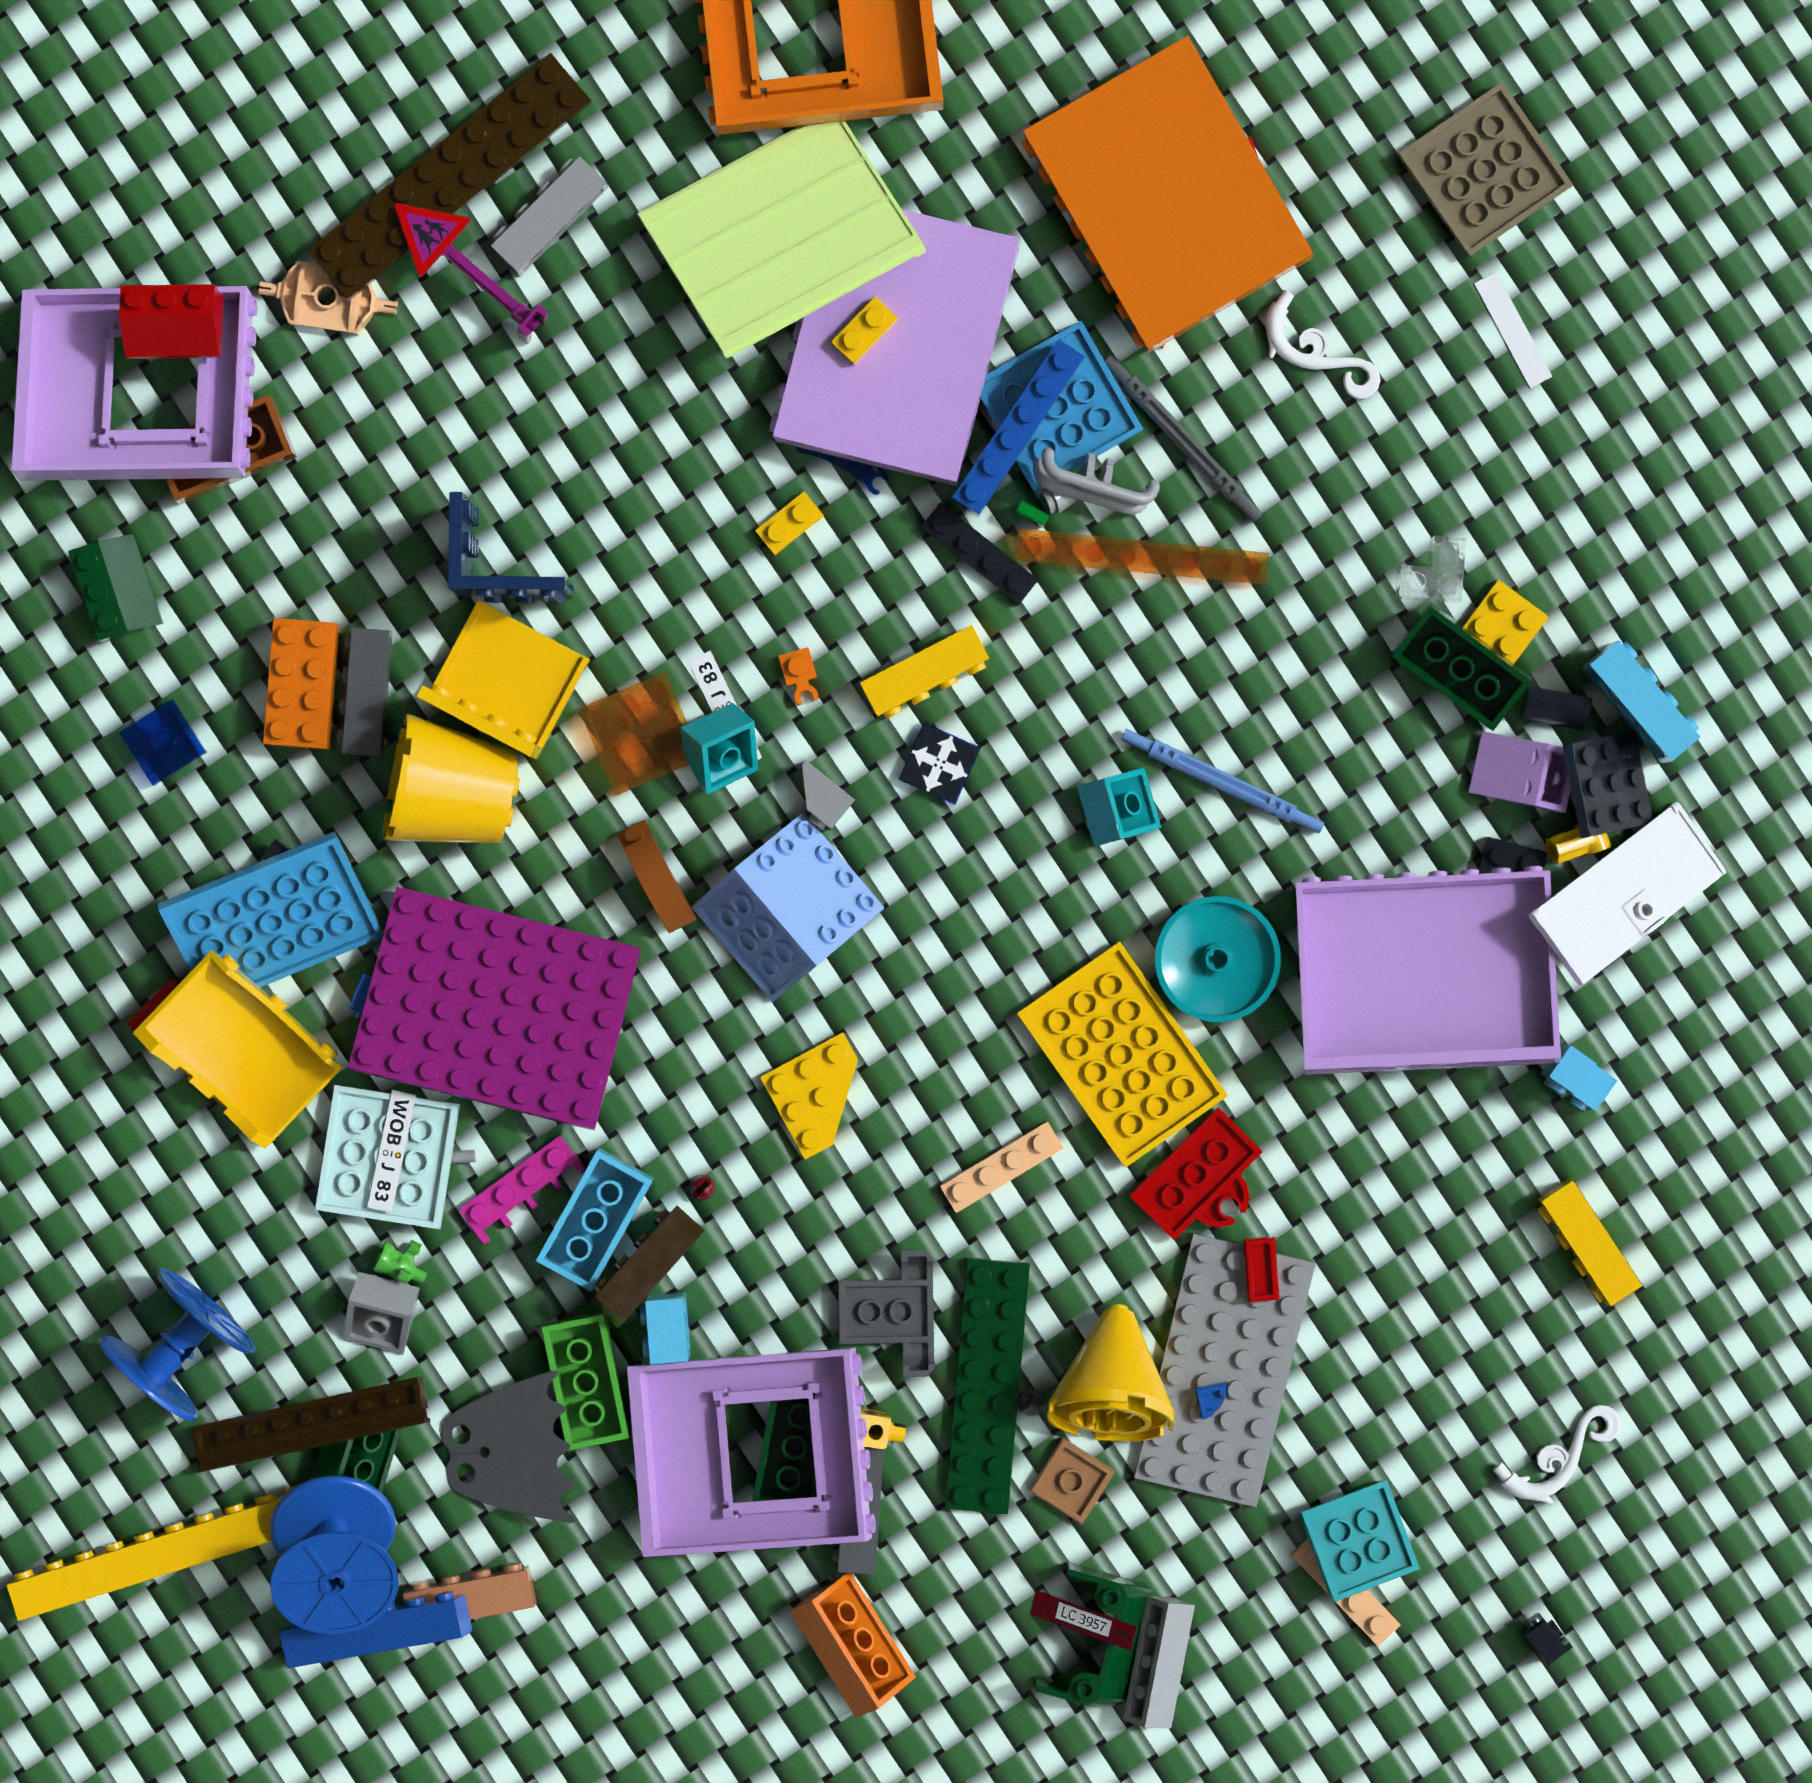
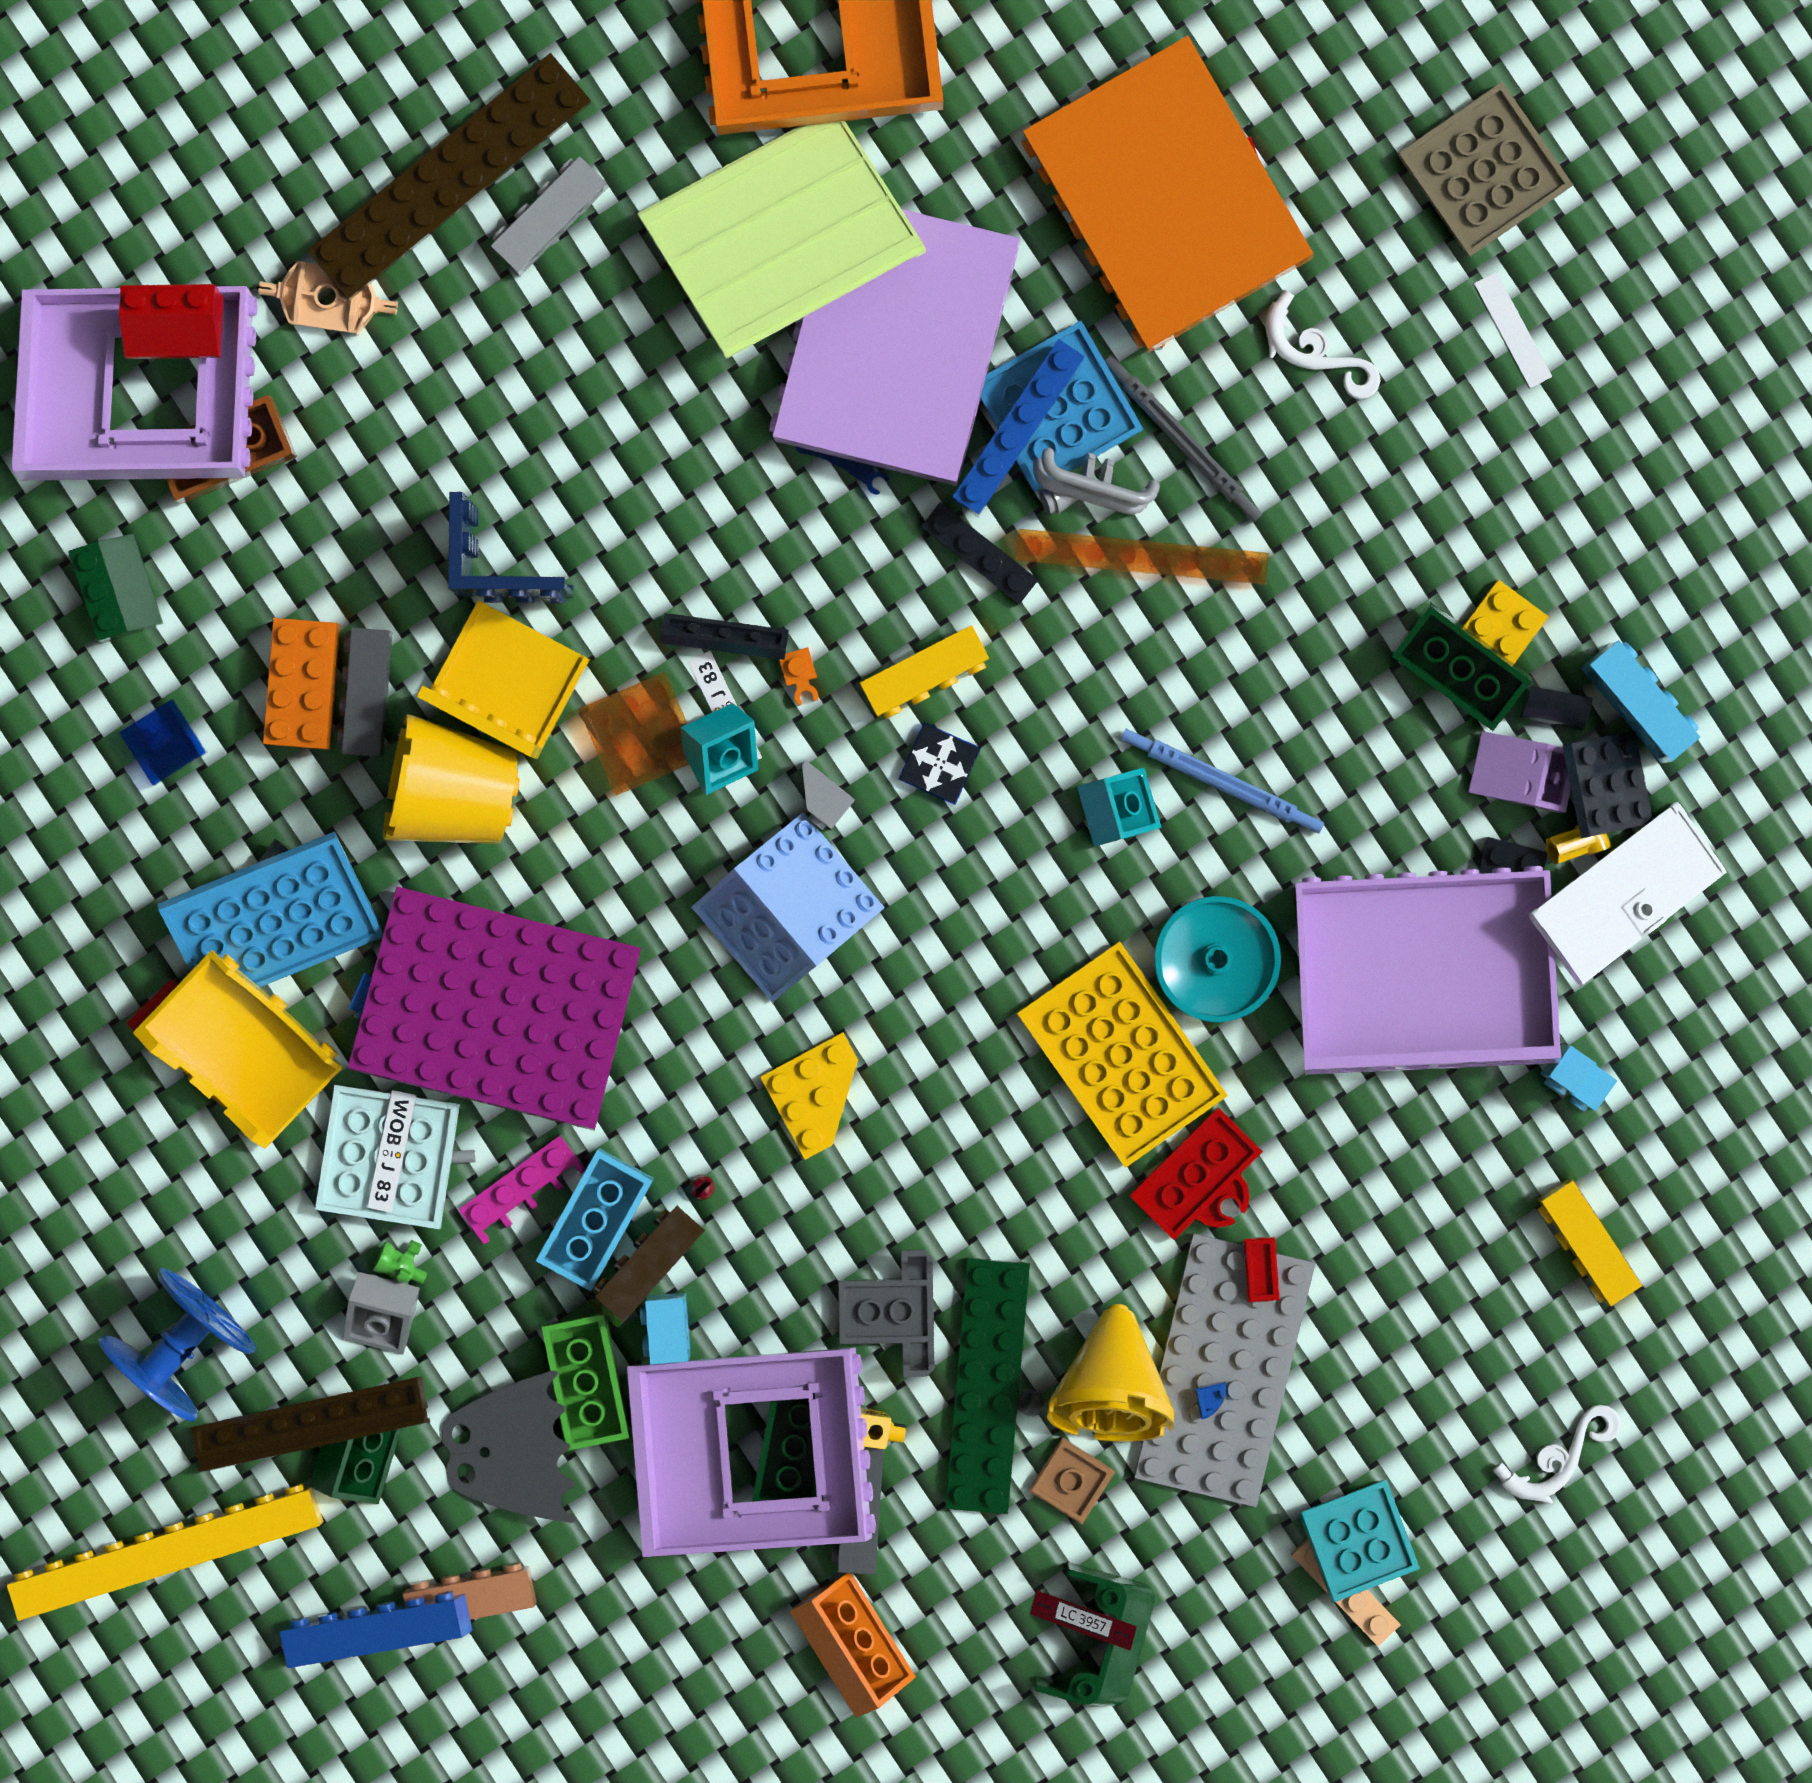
blue piece [270,1476,399,1634] -> none
piece [395,203,548,344] -> none
dark orange arch [617,819,697,934] -> none
yellow plate [755,491,824,556] -> none
yellow plate [831,296,898,366] -> none
light nougat plate [940,1121,1064,1213] -> none
green tile [1016,501,1050,528] -> none
light grey brick [1123,1596,1195,1729] -> none
clear brick [1395,536,1466,603] -> none
black brick [1521,1613,1573,1666] -> none
none -> black plate [660,613,789,660]

